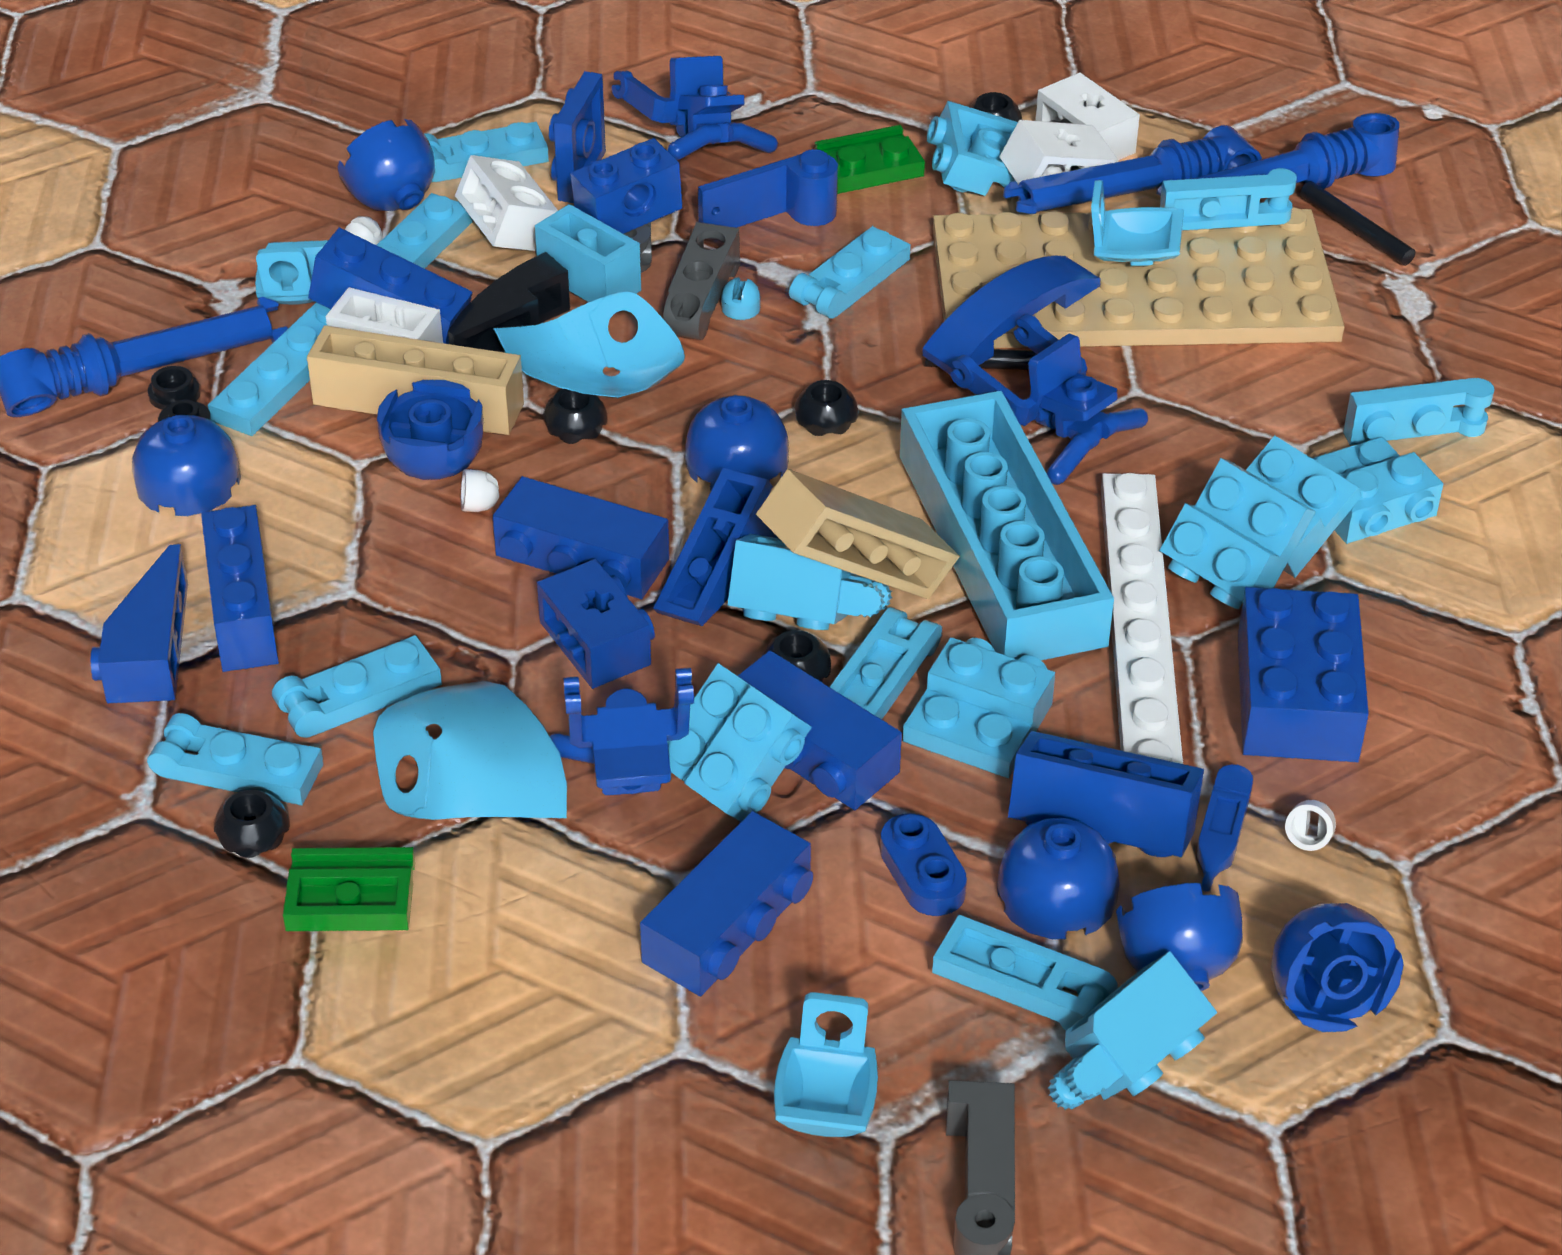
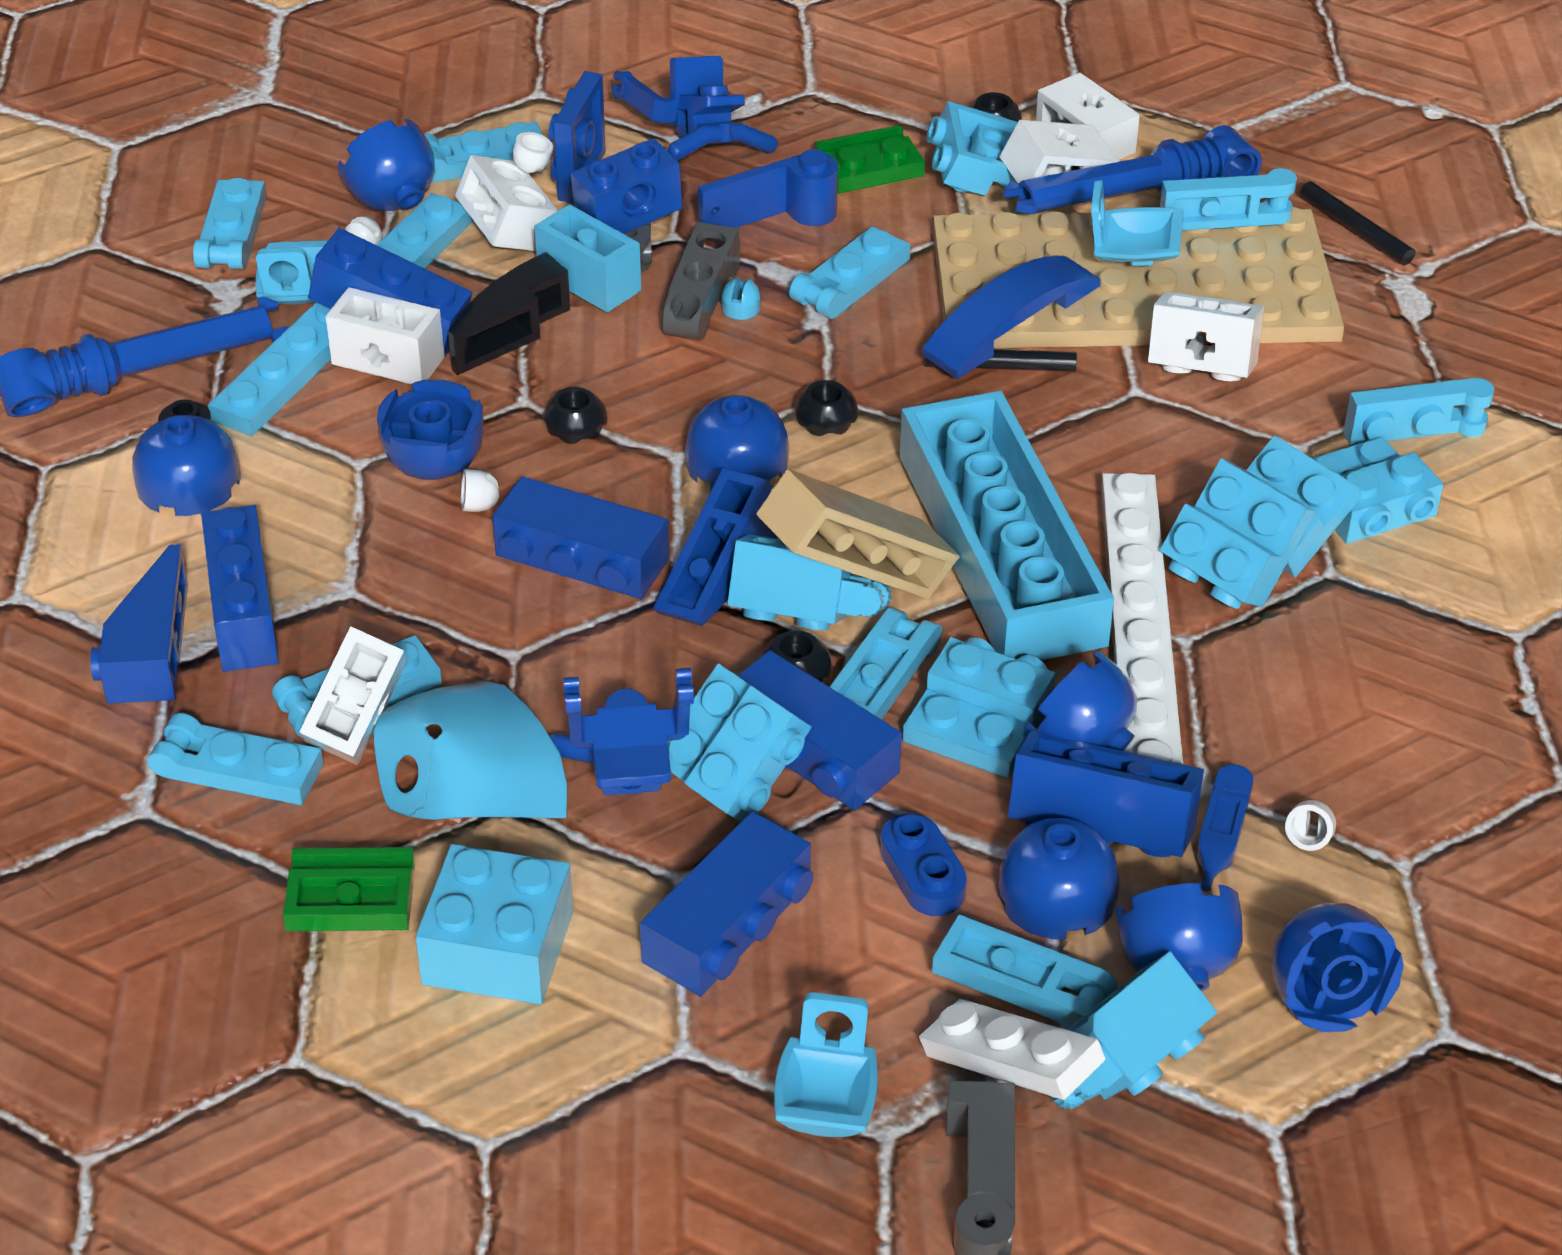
black plate [148,366,200,410] -> none
black plate [214,790,290,858] -> none
tan brick [307,325,524,435] -> none
medium azure piece [494,291,685,398] -> none
blue brick [537,559,655,689] -> none
blue piece [950,314,1148,485] -> none
blue piece [1157,113,1399,197] -> none
blue brick [1238,587,1369,762] -> none
none -> medium azure plate [193,178,267,270]
none -> white brick [299,626,407,766]
none -> medium azure brick [416,844,573,1005]
none -> white hinge [513,132,553,173]
none -> white plate [919,999,1106,1100]
none -> blue cylinder [1023,651,1137,751]
none -> white brick [1148,291,1264,381]

